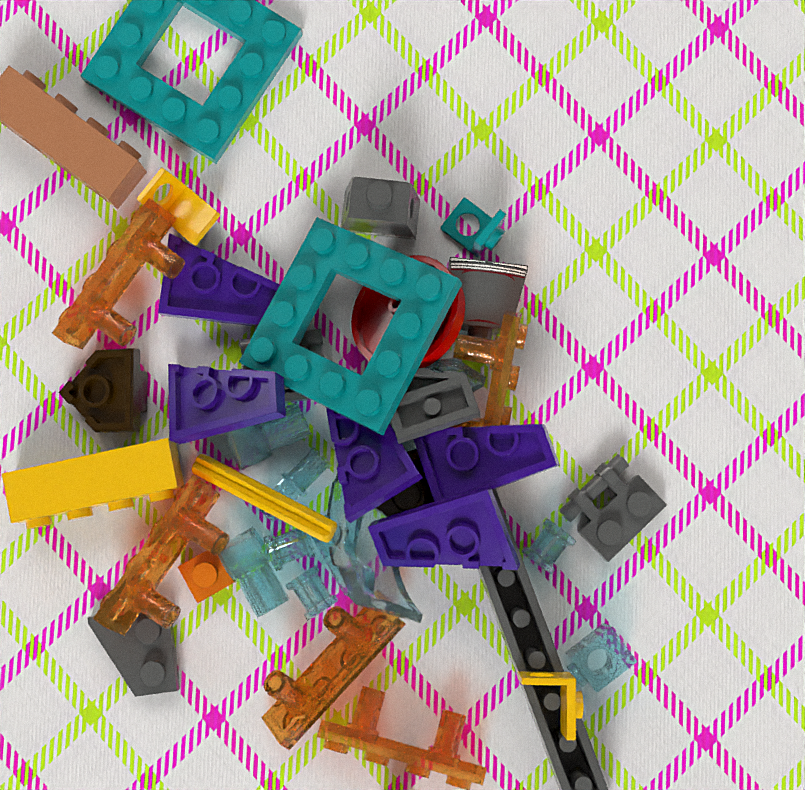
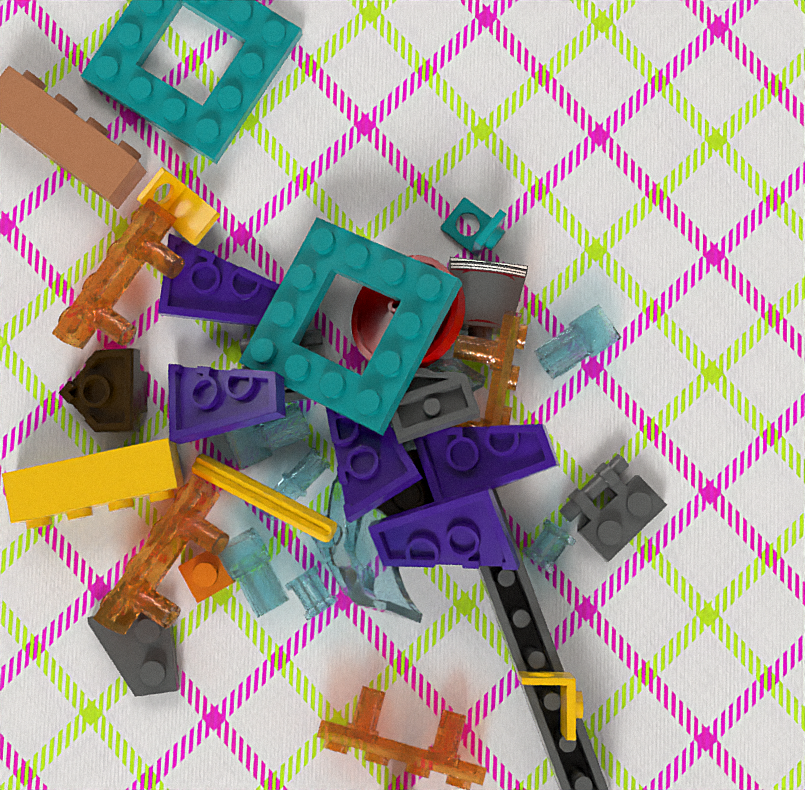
clear orange plate [261,594,406,750] -> none
clear light blue bush [263,528,316,571] -> none
dark grey torso [341,177,420,240] -> none
clear light blue brick [565,623,637,693] -> none
none -> clear light blue piece [534,304,622,380]

